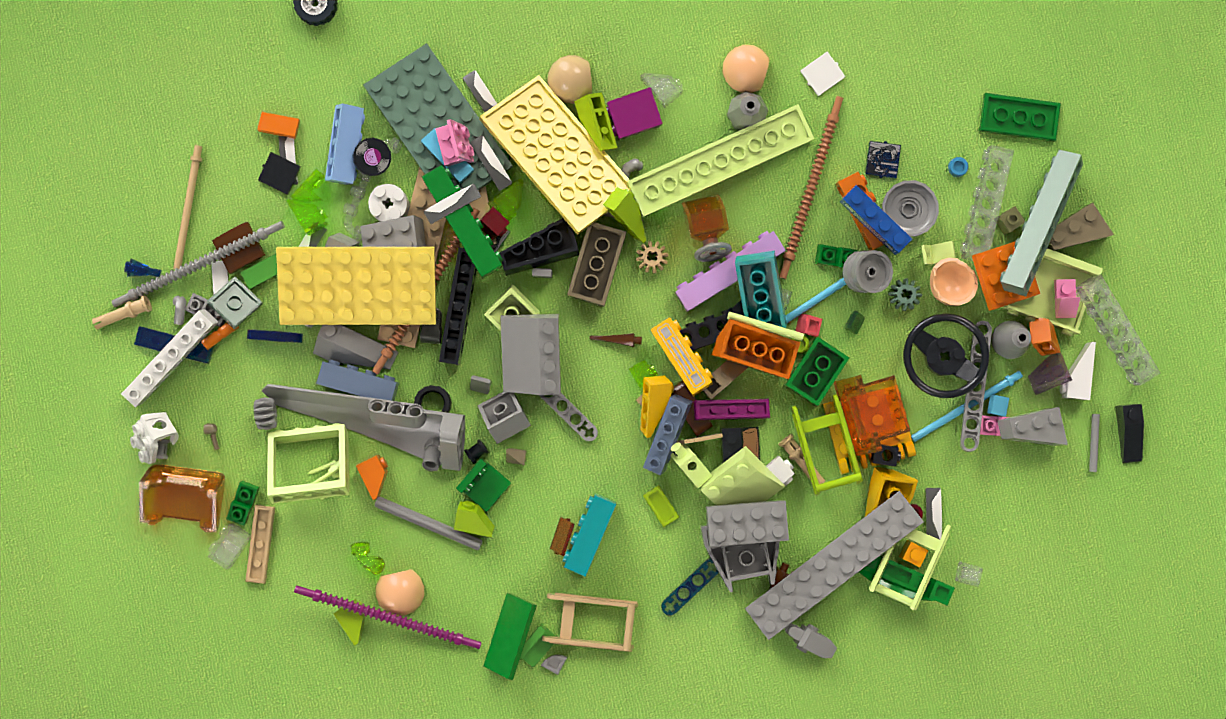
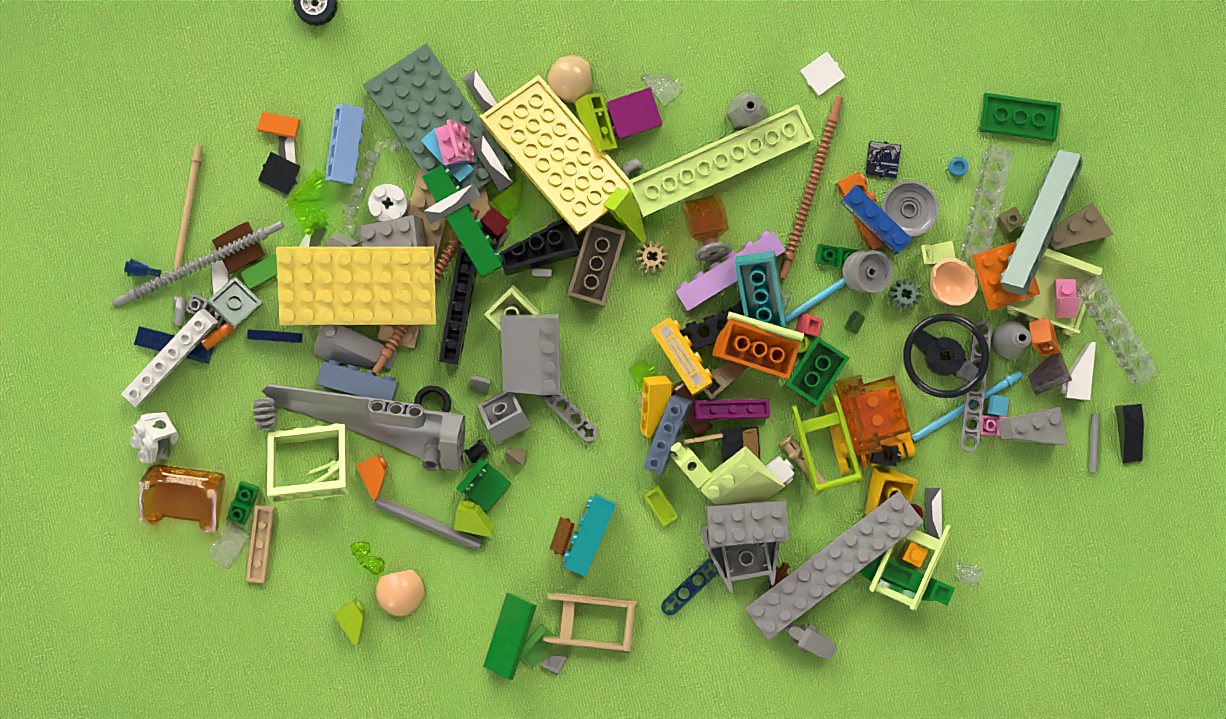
tan pin [92,295,152,330] -> none
dark tan hand [204,423,219,450] -> none
magenta hose [294,585,481,649] -> none
black tile [352,138,392,176] -> none
pearl dark grey piece [420,308,442,344] -> none
reddish brown piece [589,333,642,347] -> none
light nougat cylinder [723,45,769,93] -> none

